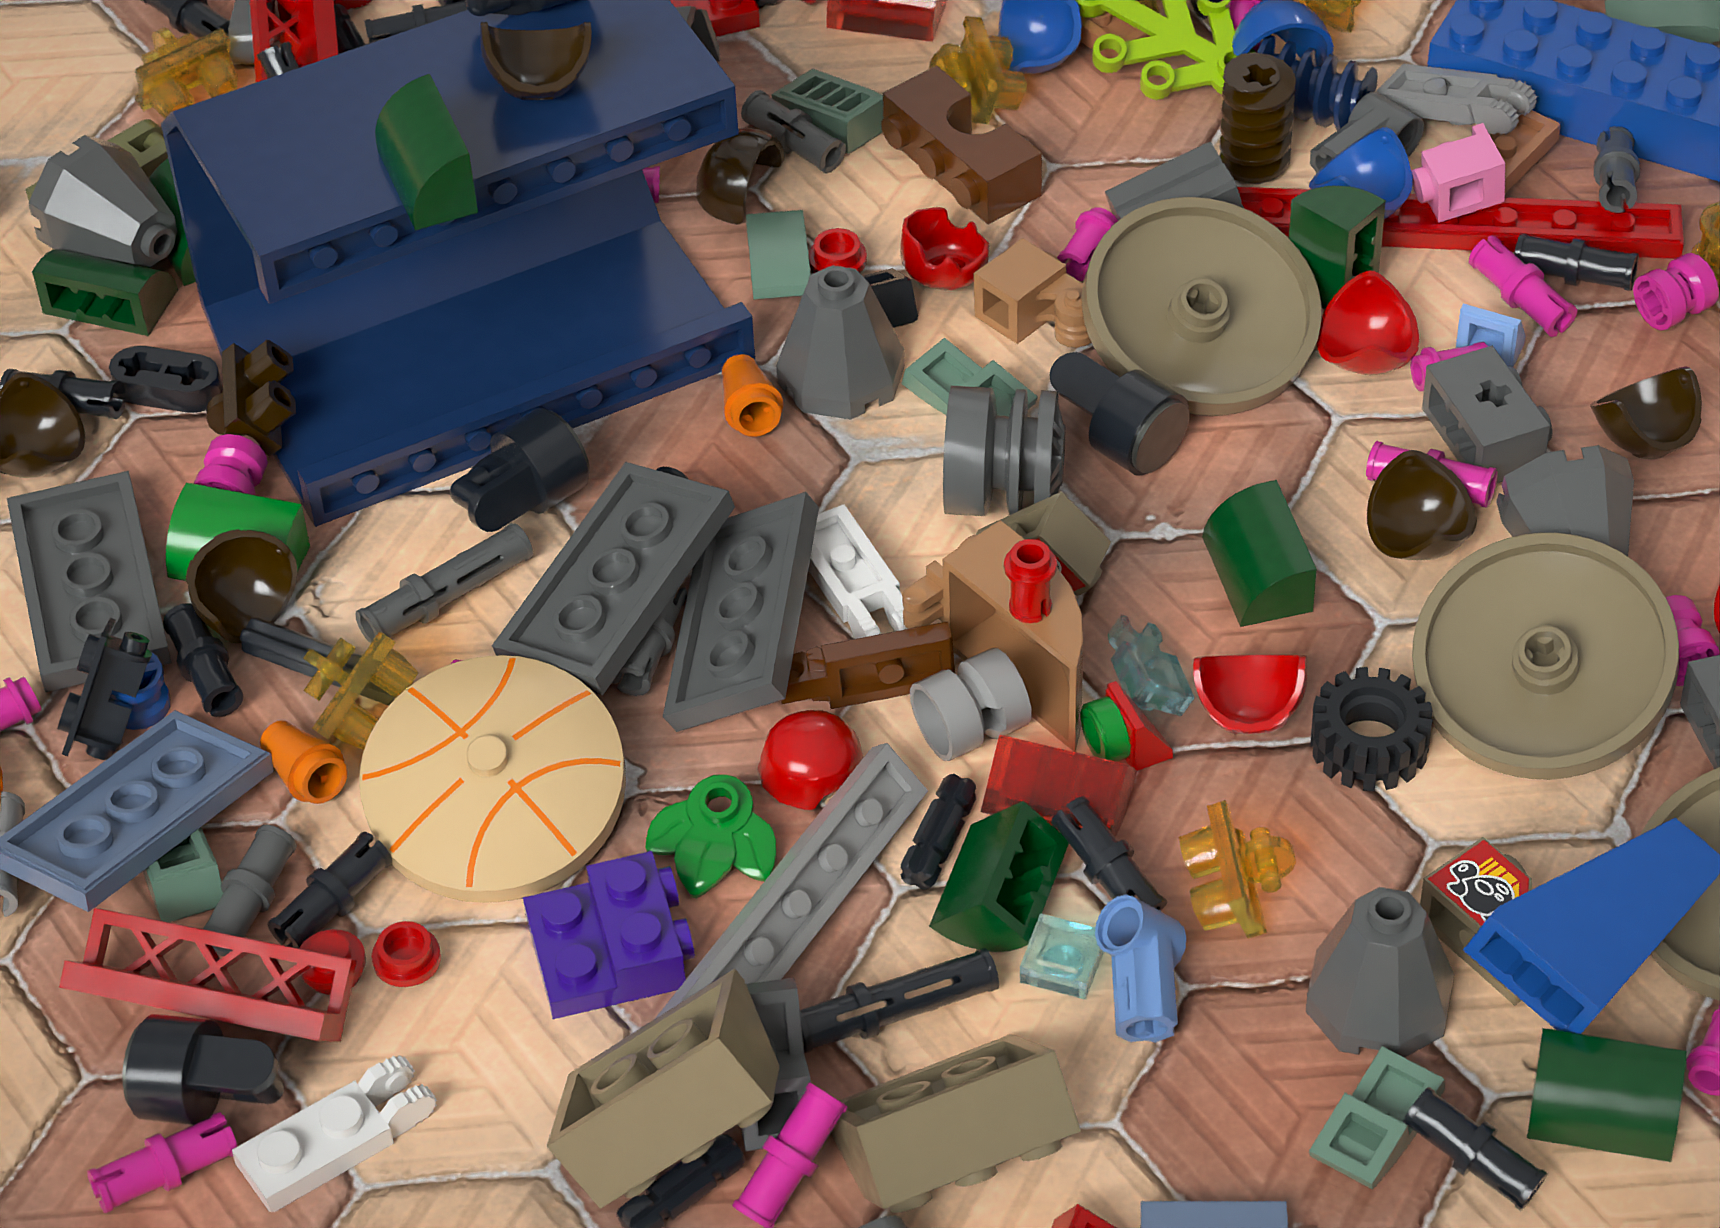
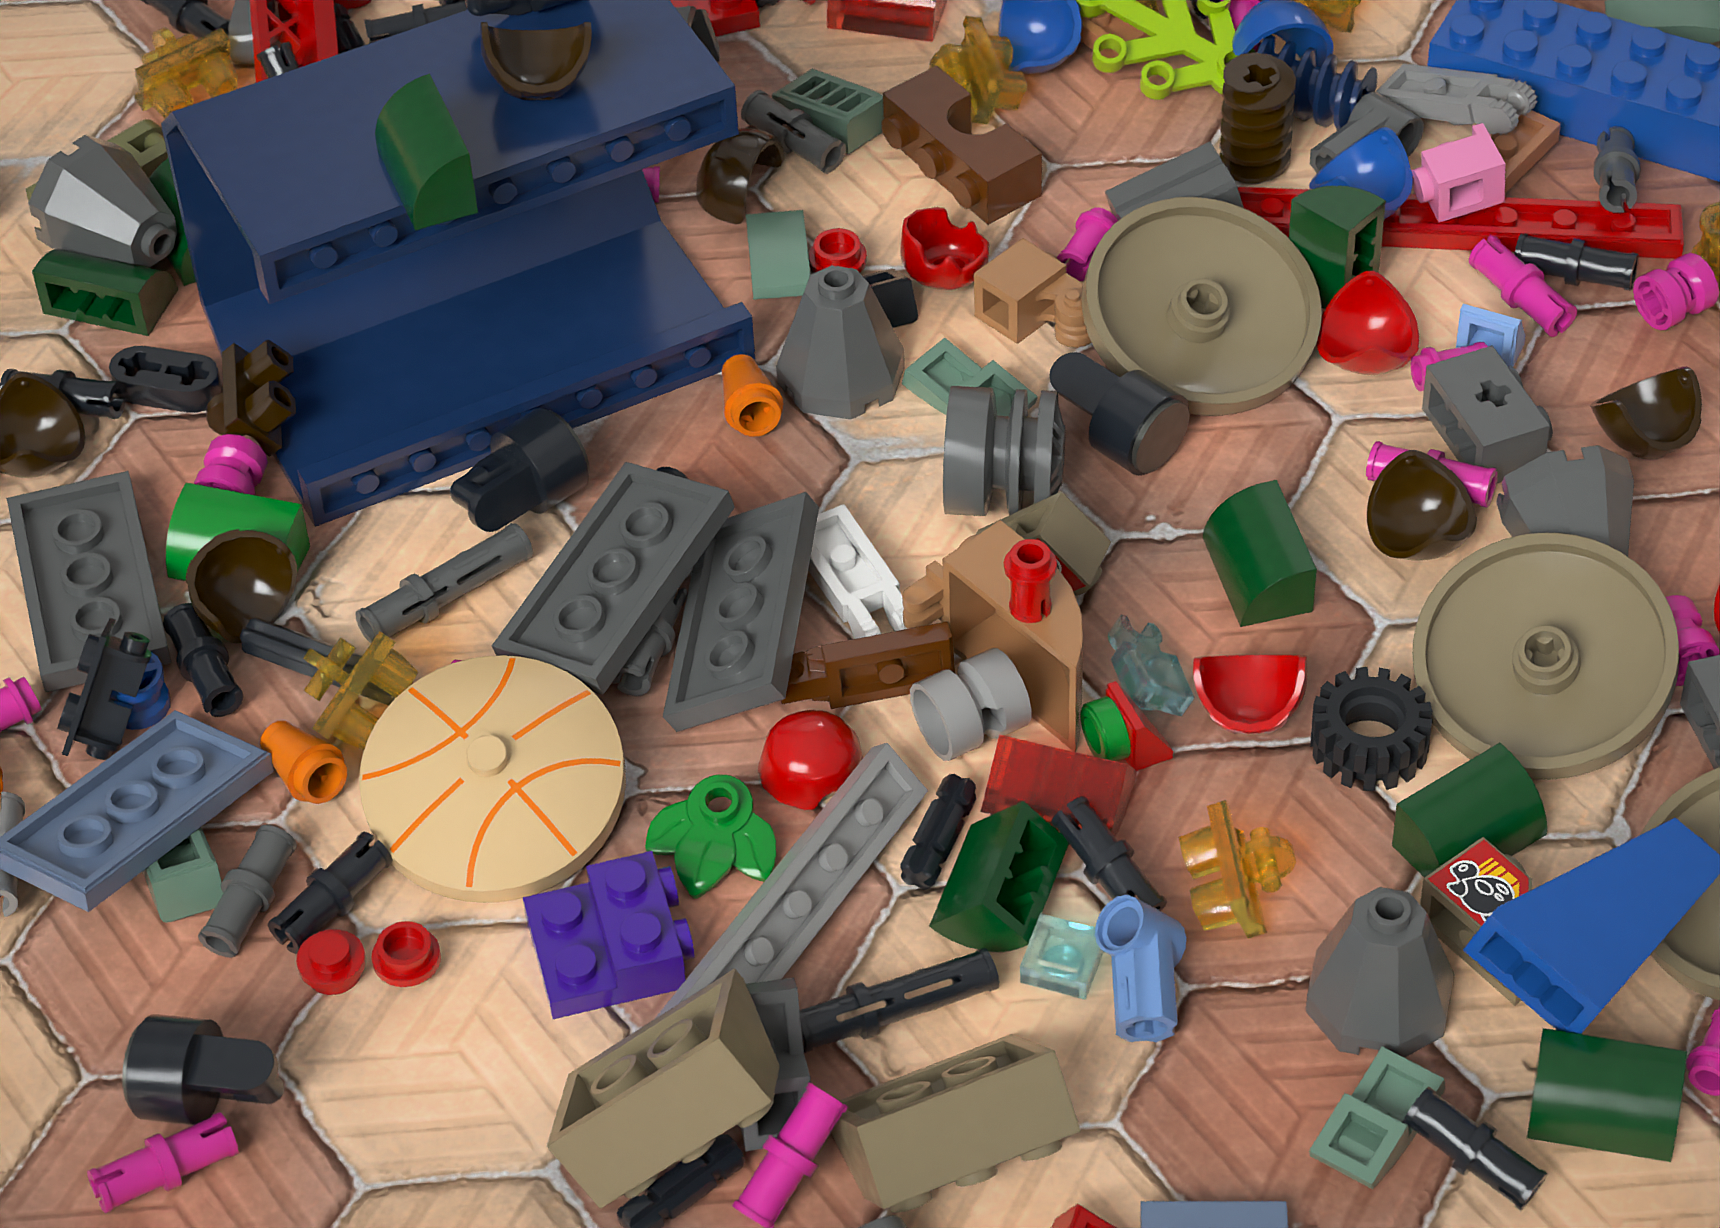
fence [59,908,357,1042] -> none
white hinge [232,1055,437,1213] -> none
none -> dark green brick [1392,742,1547,877]

